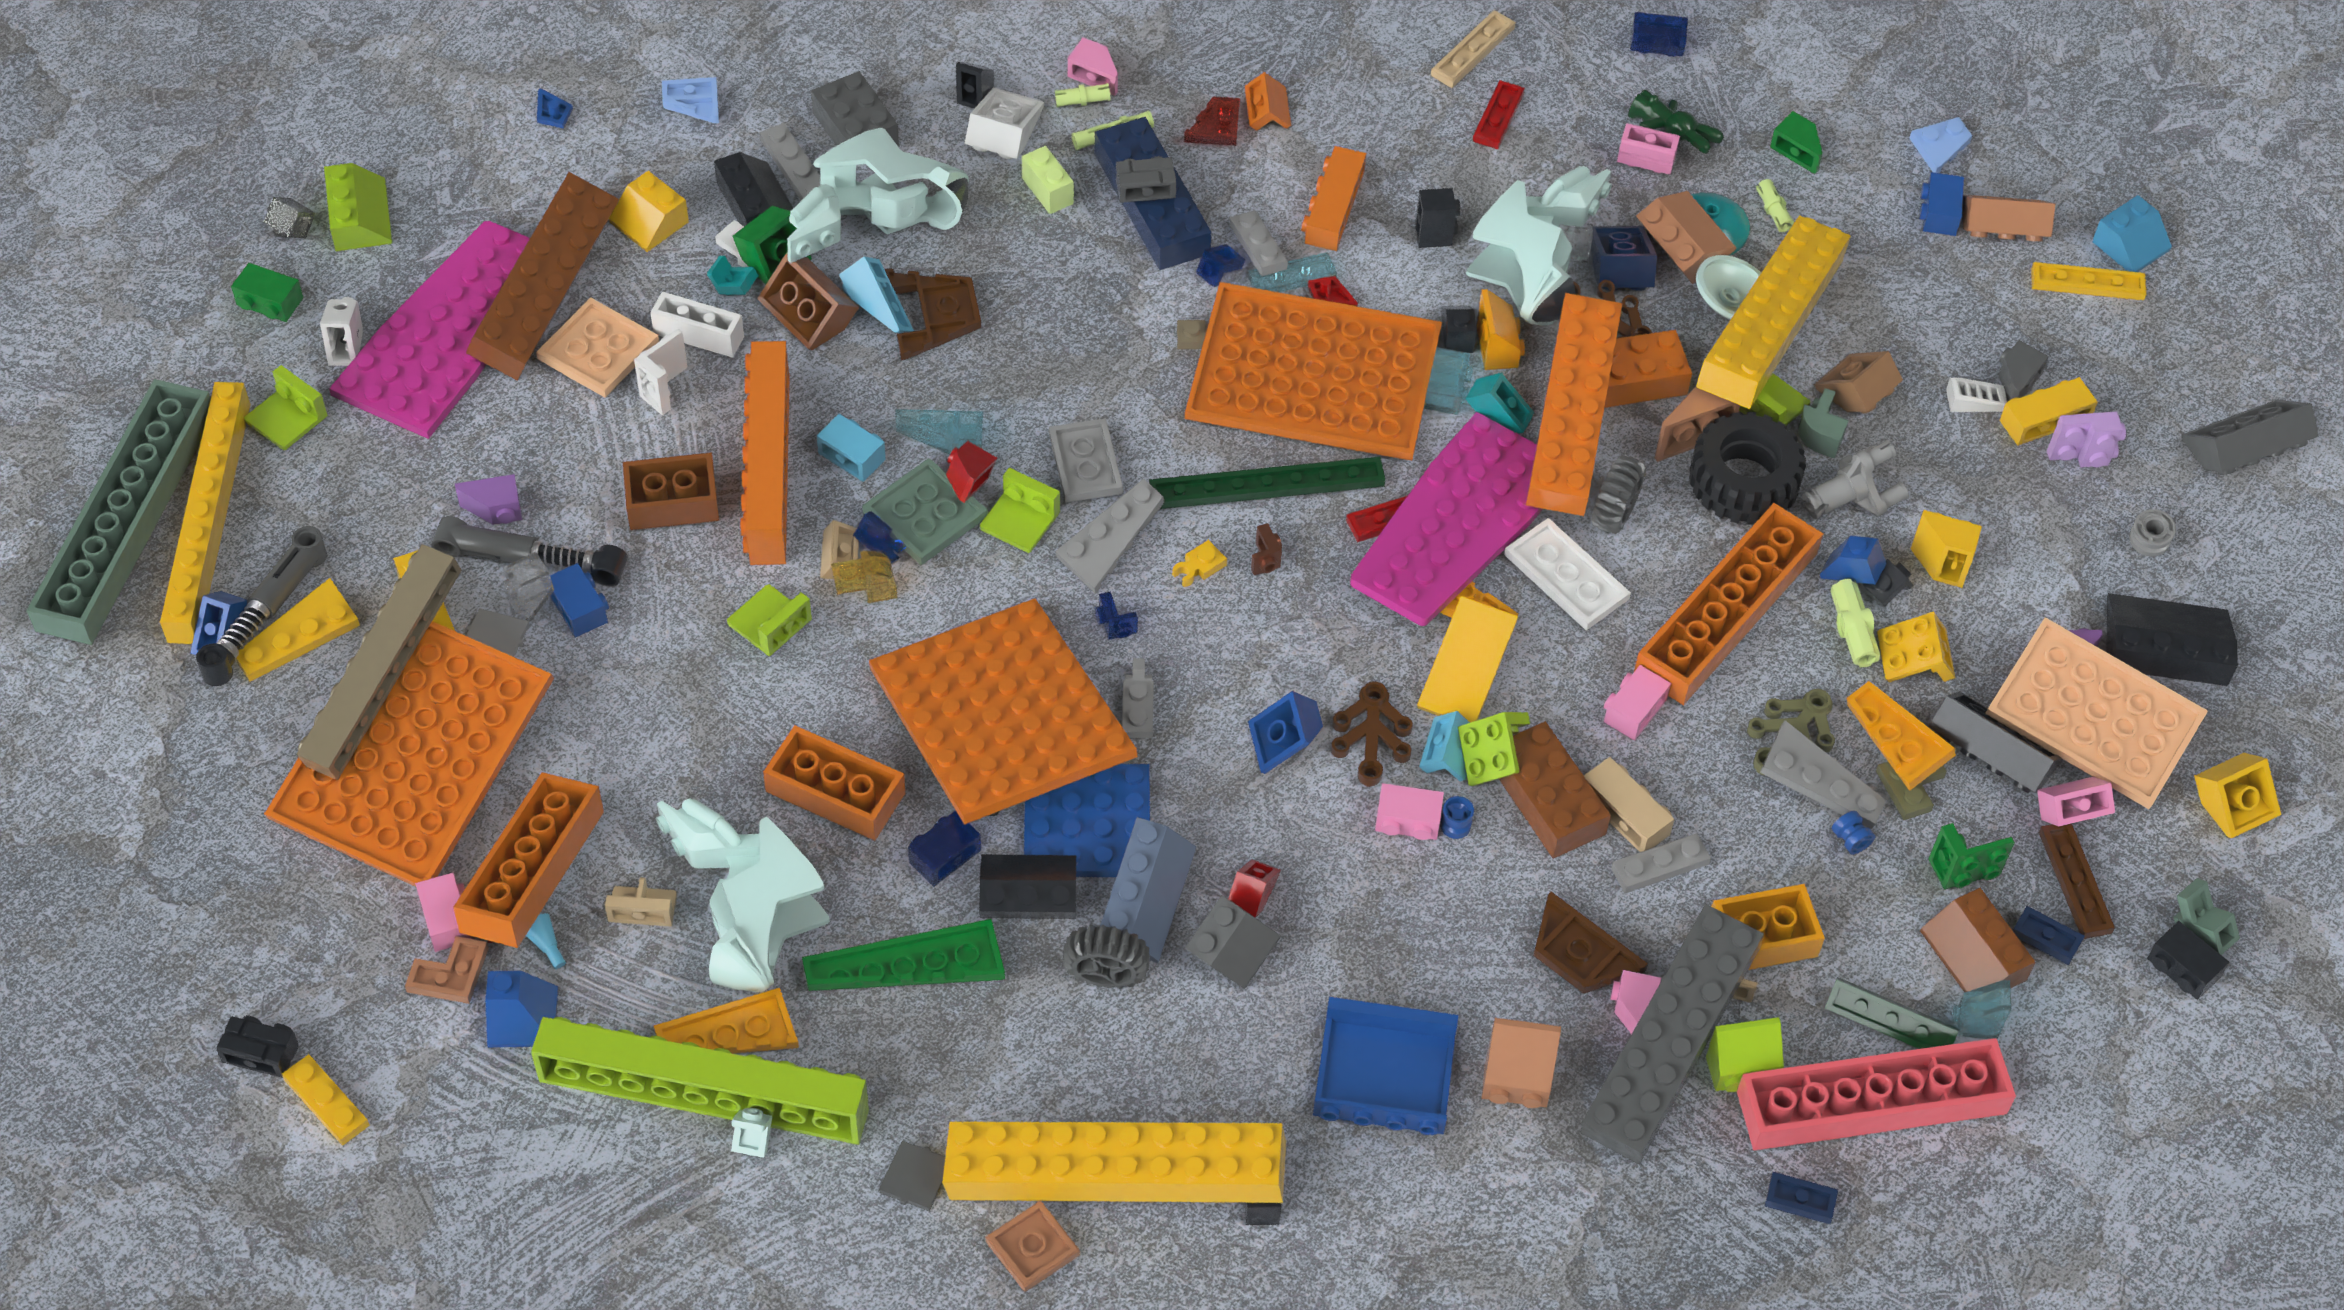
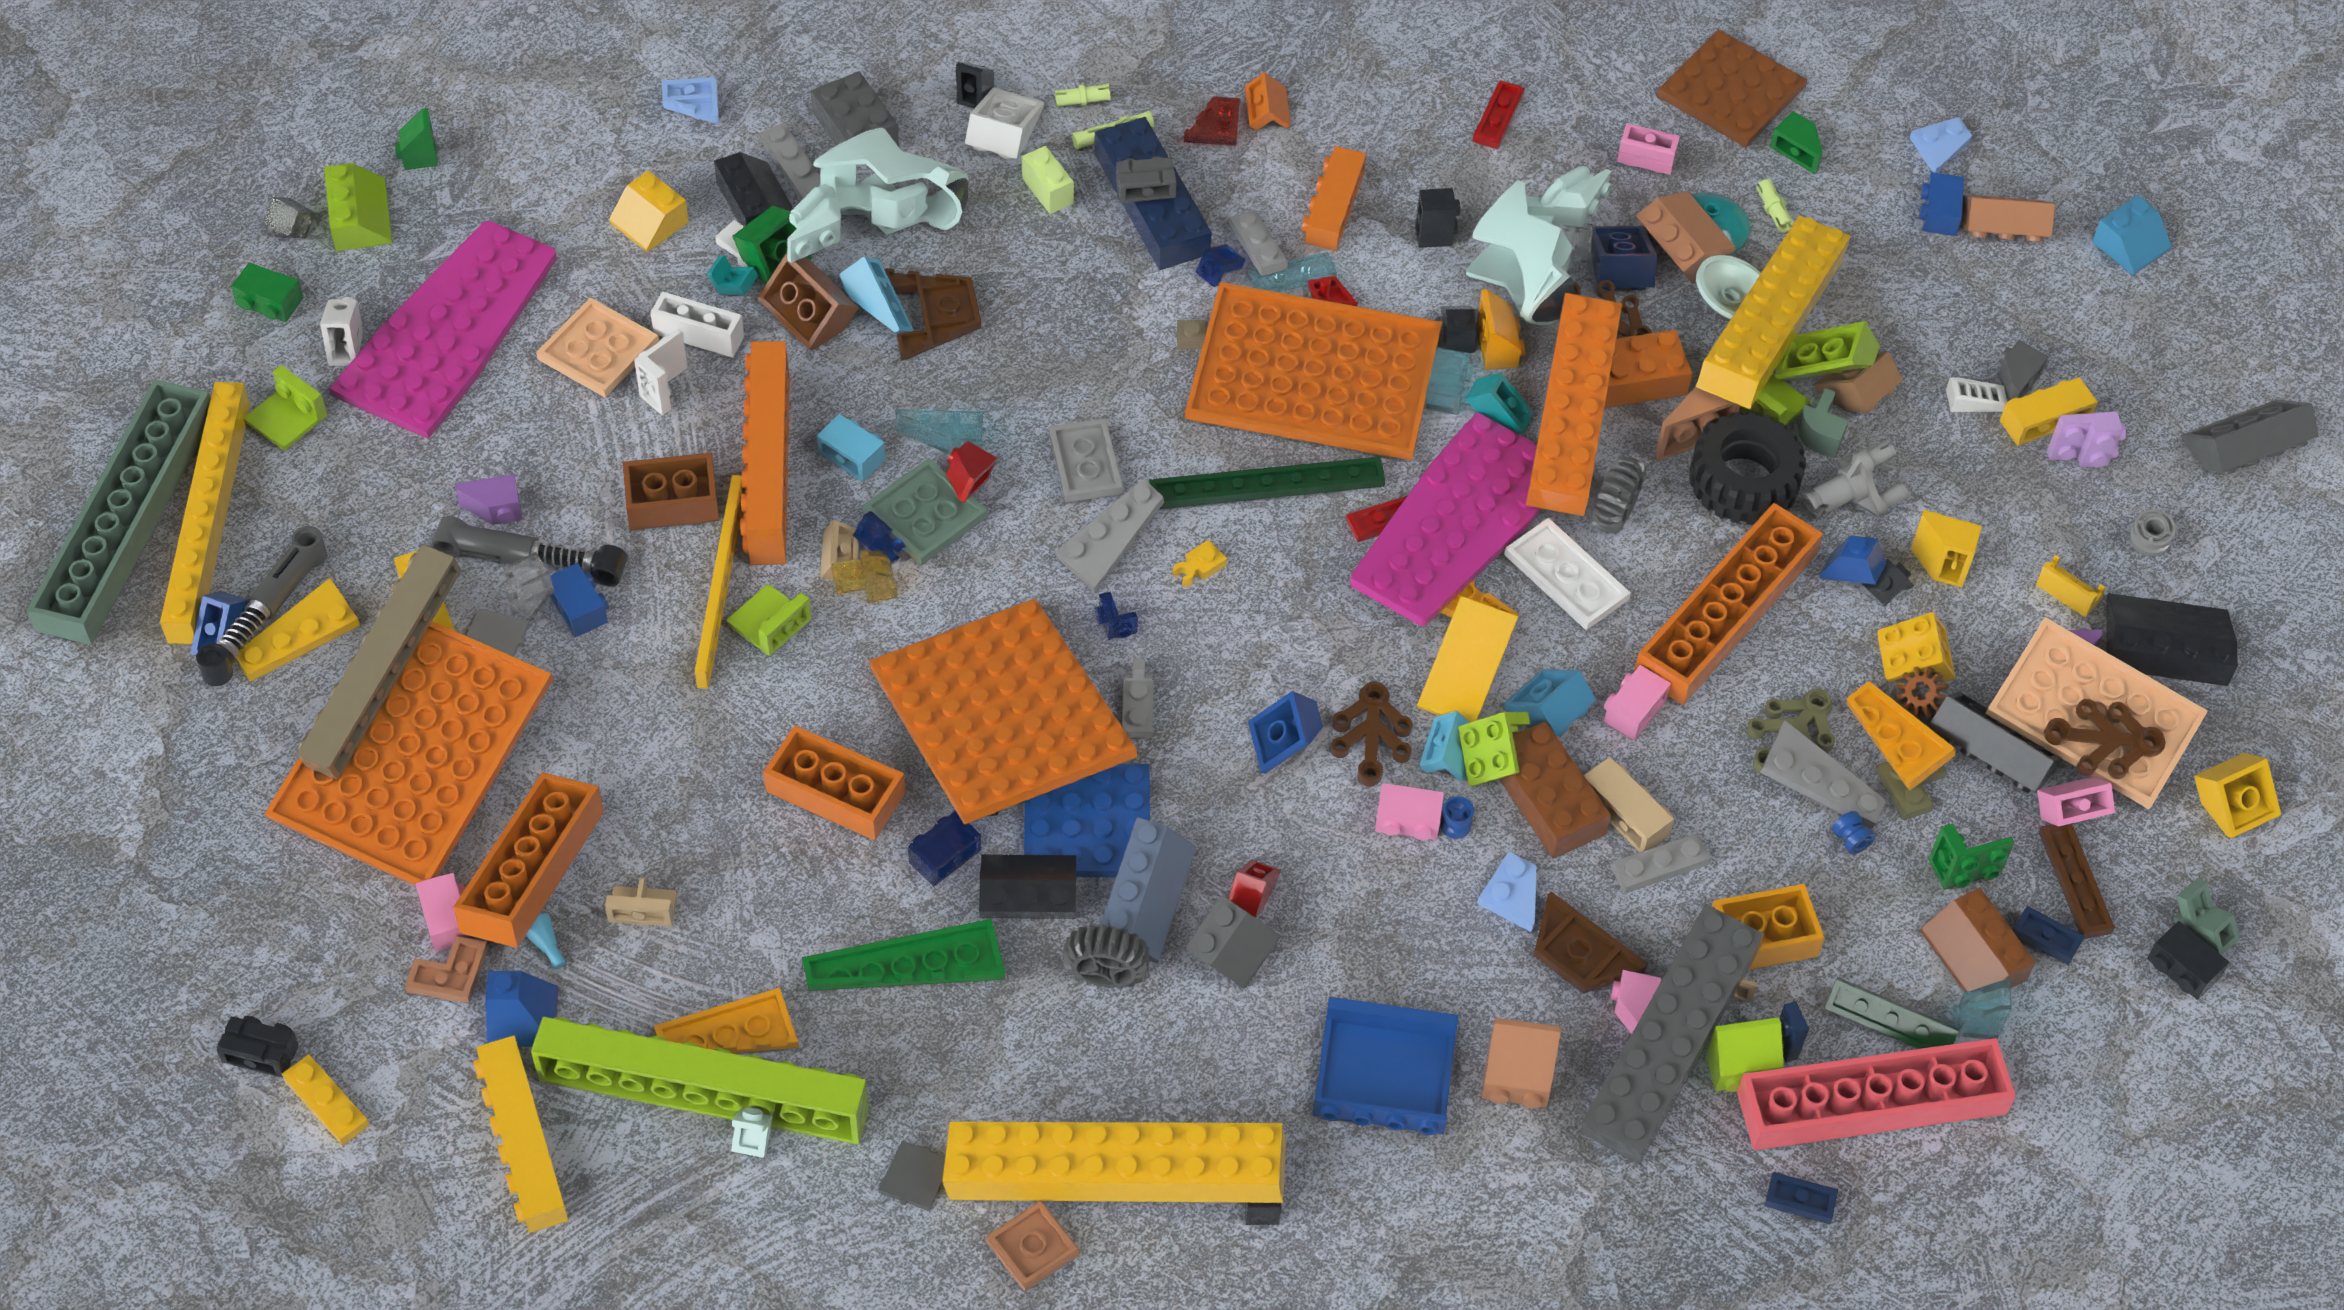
dark orange brick [466,172,619,381] -> none
blue piece [537,88,573,128] -> none
light aqua piece [656,798,830,992] -> none
lime bracket [980,467,1060,553] -> none
bright pink slope [1068,37,1118,96] -> none
copper bracket [1251,523,1282,575] -> none
tan tile [1431,10,1516,88] -> none
dark green animal [1628,89,1724,154] -> none
clear blue brick [1630,12,1688,57] -> none
yellowish green piece [1831,579,1880,668] -> none
yellow tile [2031,262,2147,300] -> none
none -> green slope [395,108,438,170]
none -> yellow brick [473,1035,568,1233]
none -> yellow tile [695,475,744,689]
none -> light blue wing [1478,852,1536,932]
none -> dark azure slope [1502,669,1596,737]
none -> dark orange plate [1657,29,1808,148]
none -> lime slope [1774,321,1880,380]
none -> dark blue plate [1779,1001,1809,1063]
none -> dark orange gear [1896,666,1949,718]
none -> yellow hinge [2036,554,2106,618]
none -> reddish brown plant [2044,699,2166,779]

